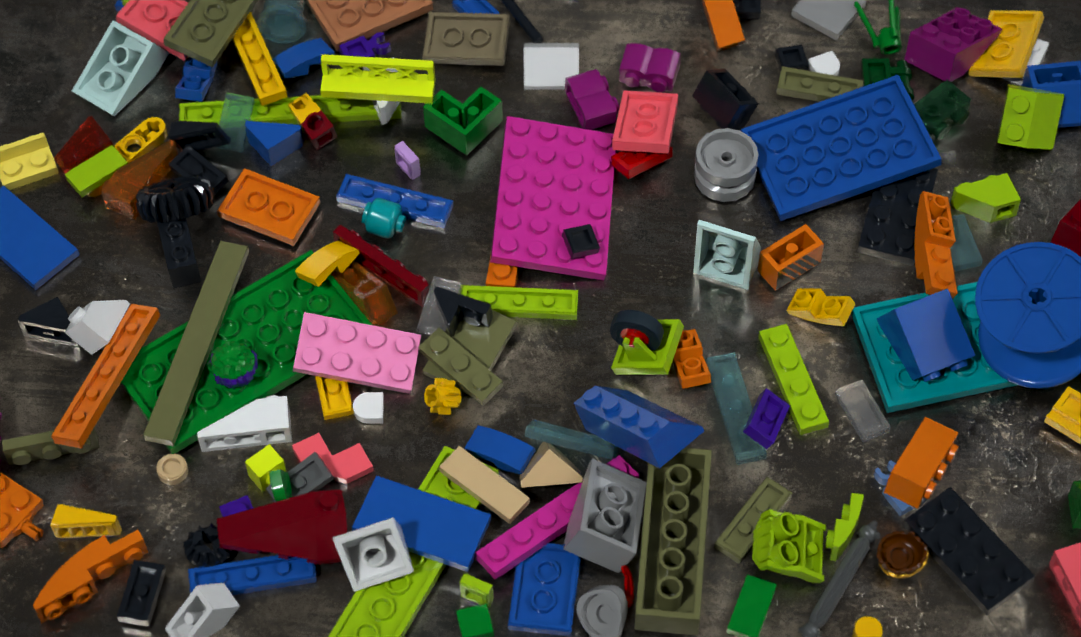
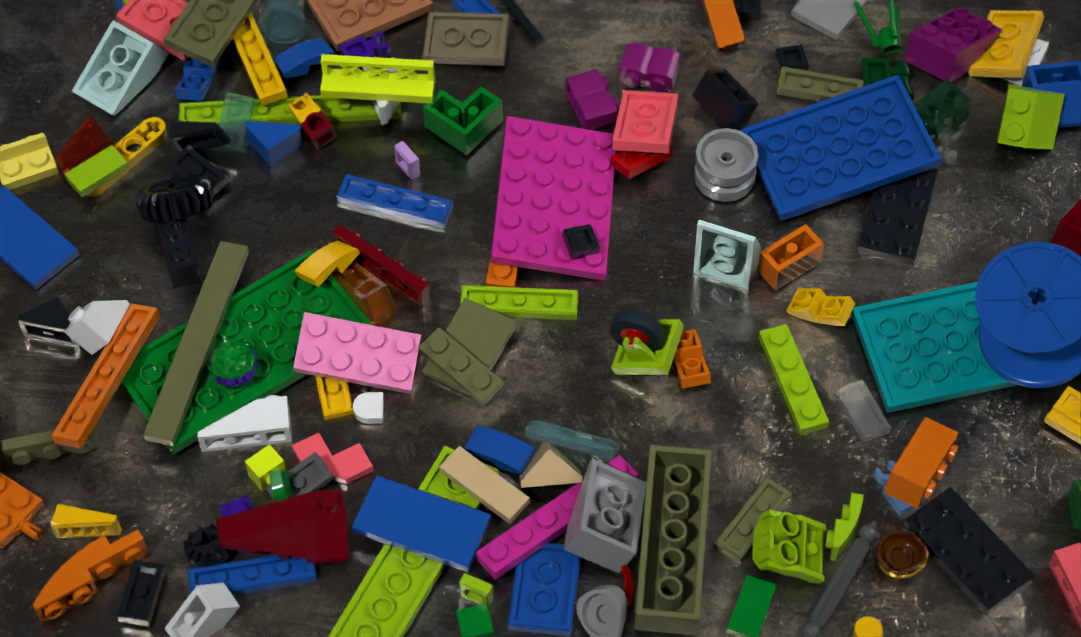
clear orange slope [101,140,178,220] -> none
tan tile [156,454,188,485] -> none
orange plate [217,168,320,246] -> none
white slope [333,518,414,592] -> none
teal head [361,198,406,239] -> none
clear tile [417,276,463,335] -> none
yellow gear [424,378,461,415] -> none
black slope [434,286,493,337] -> none
white slope [524,43,579,90] -> none
blue slope [573,385,704,468] -> none
clear light blue tile [705,352,767,465] -> none
dark purple plate [743,388,790,449] -> none
white tile [808,51,840,76] -> none
blue slope [877,289,976,382] -> none
orange slope [914,191,958,299] -> none
lime slope [950,173,1021,223] -> none
clear light blue tile [950,214,983,271] -> none

